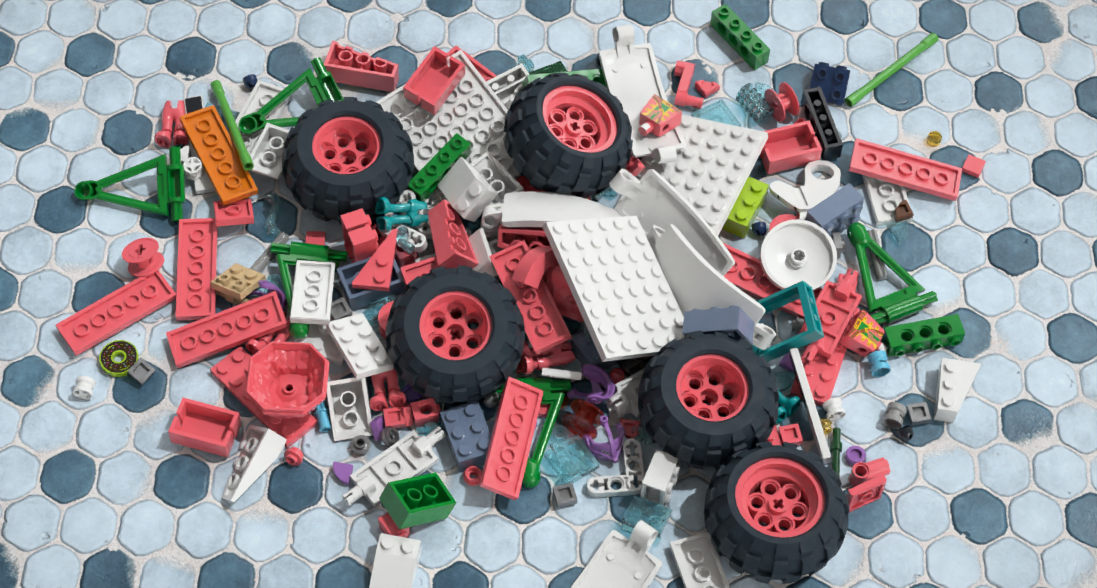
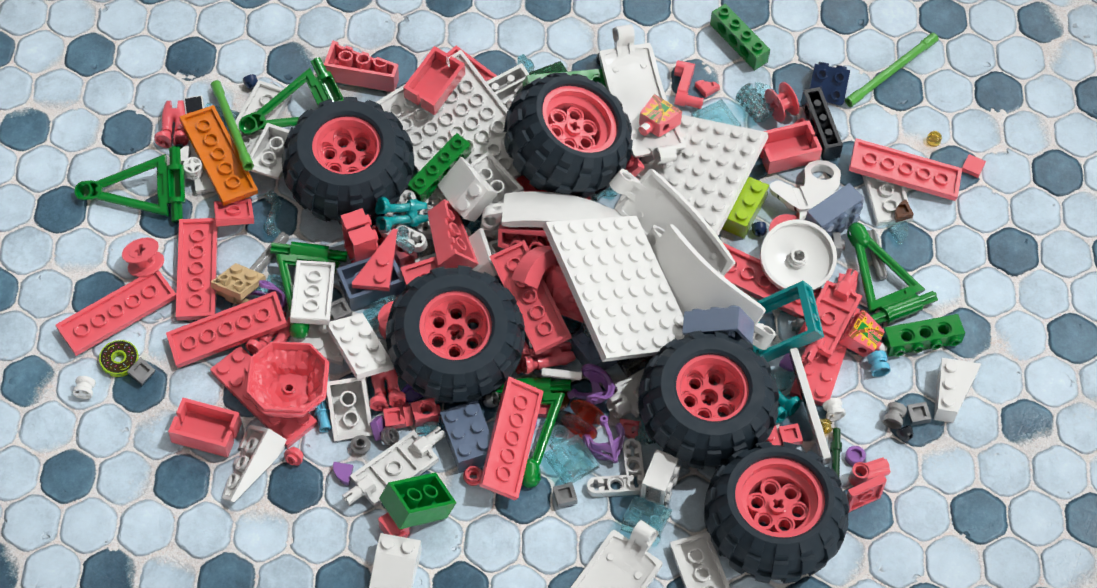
coral tile [305,231,326,245] -> none
coral hinge [609,368,625,385] -> none

